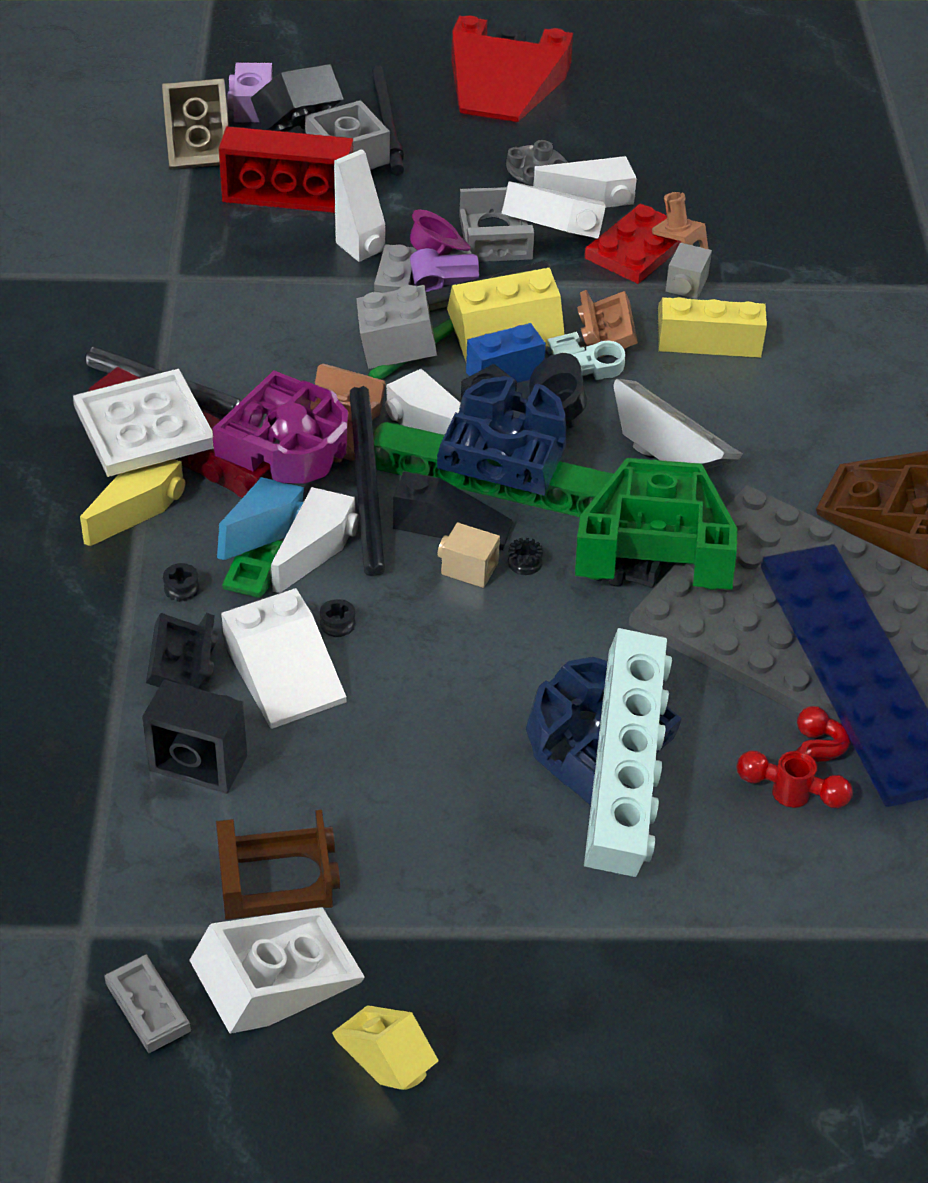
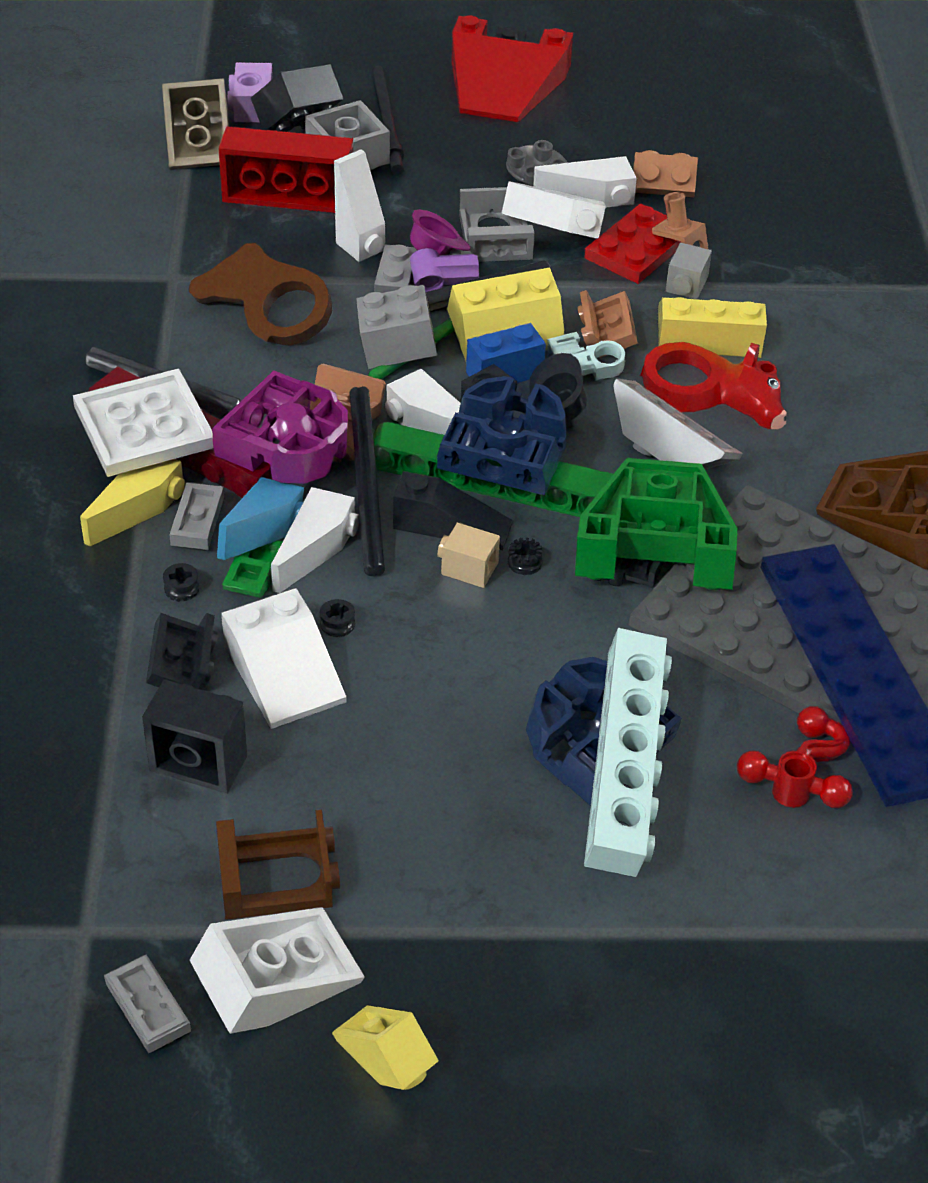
none -> light grey plate [170,482,224,550]
none -> reddish brown animal [189,243,332,346]
none -> nougat bracket [633,150,698,197]
none -> red animal [640,342,787,429]

